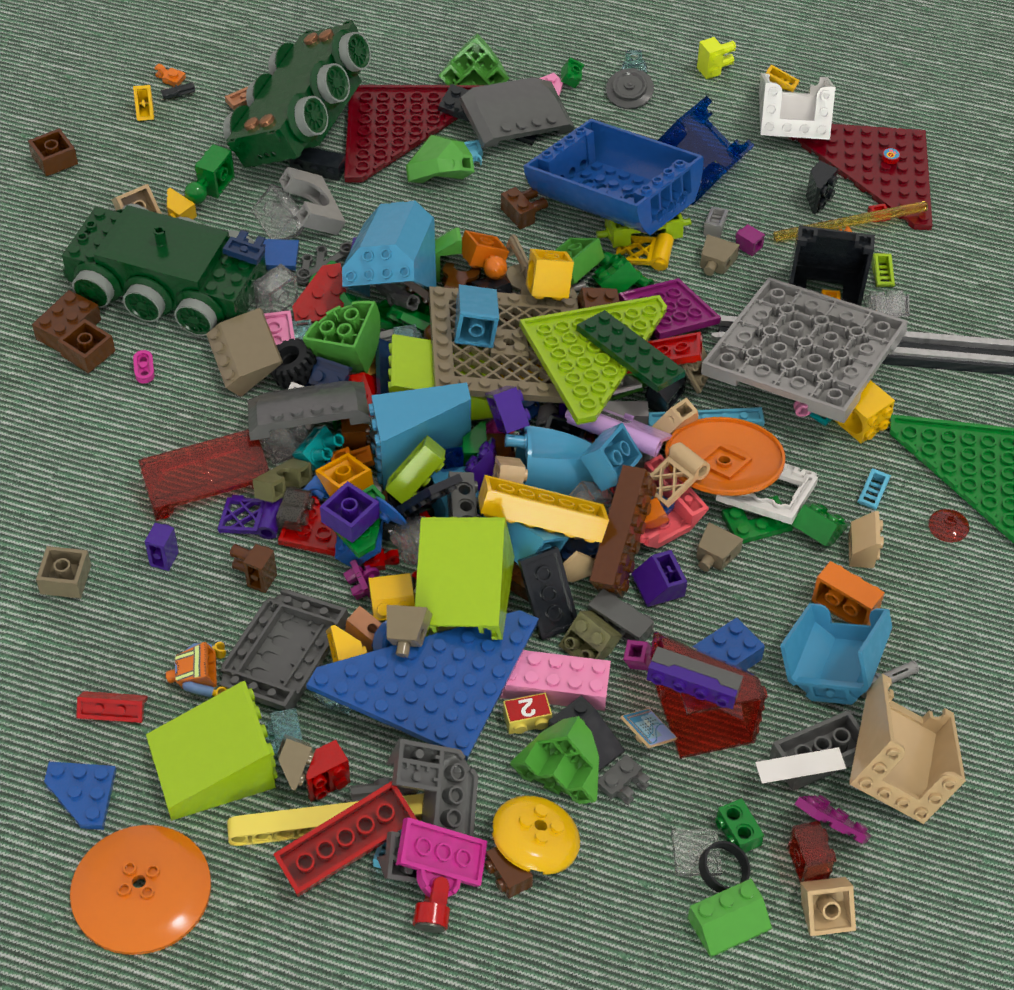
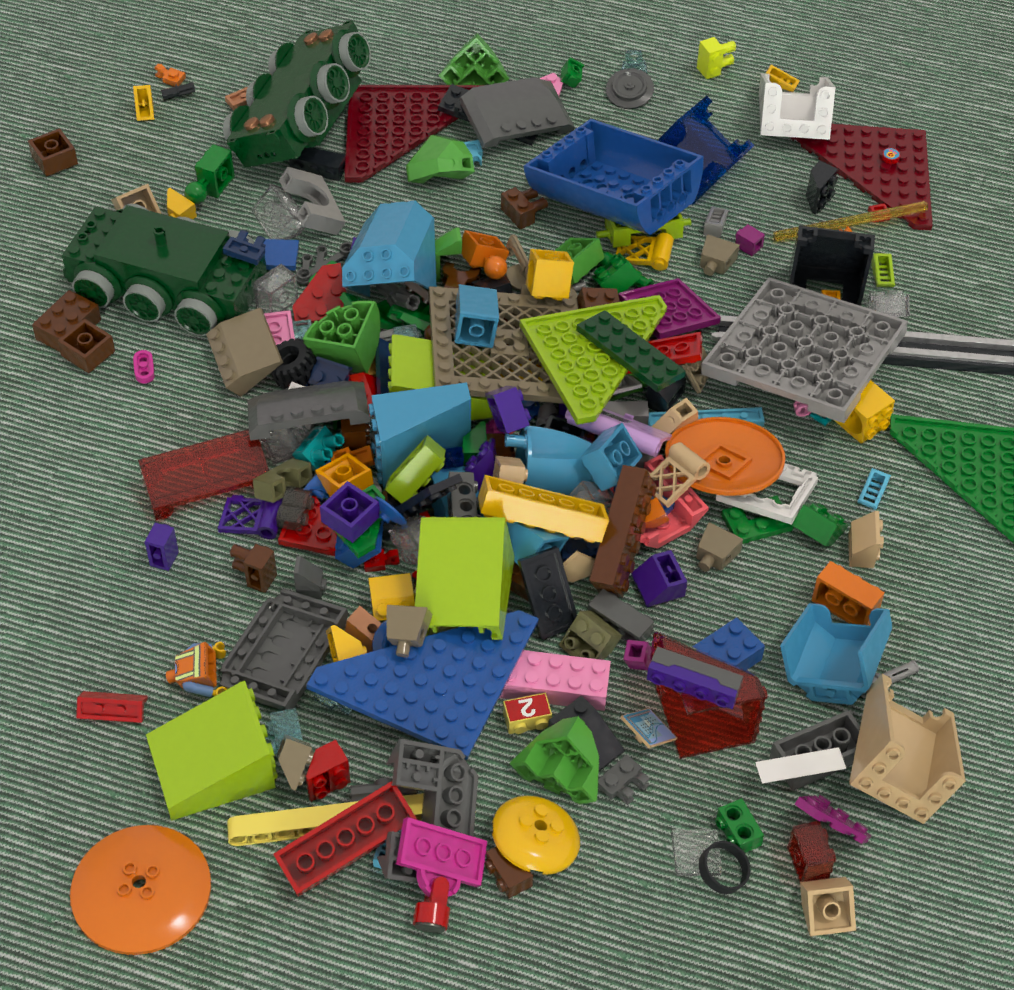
dark tan brick [36,546,91,599] -> none
blue plate [44,762,116,830] -> none
magenta hips [343,560,380,600] -> none
bright green slope [688,879,772,958] -> none
clear red dish [928,509,969,543] -> none
none -> dark grey slope [294,556,327,599]

